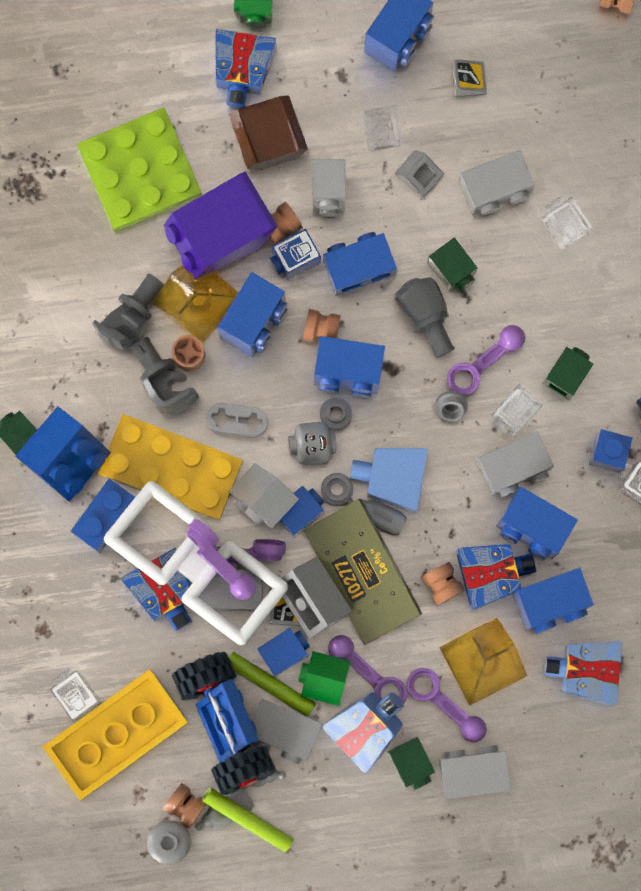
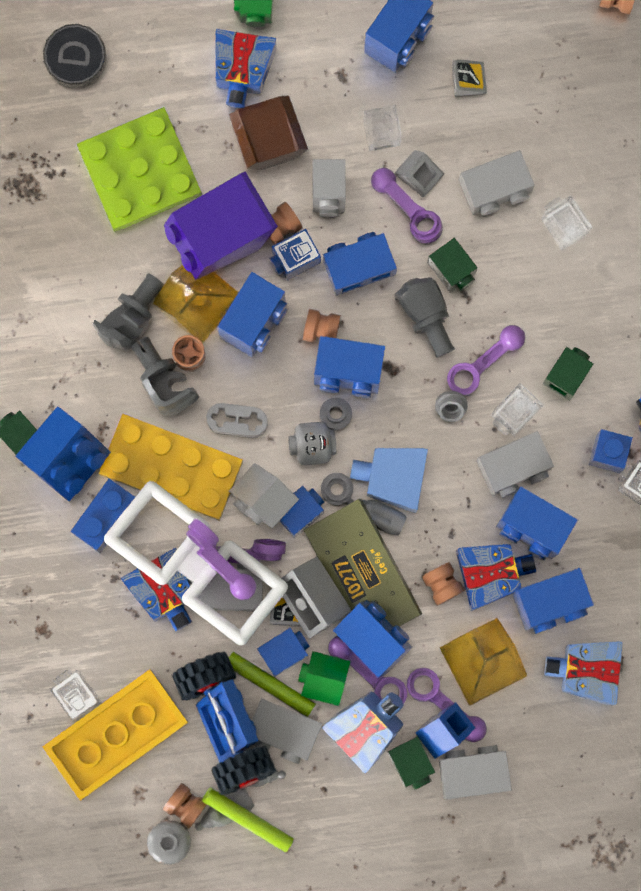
none -> black tile [43,24,107,88]
none -> blue brick [333,600,413,678]
none -> medium lavender piece [371,168,443,244]
none -> blue brick [415,702,476,759]

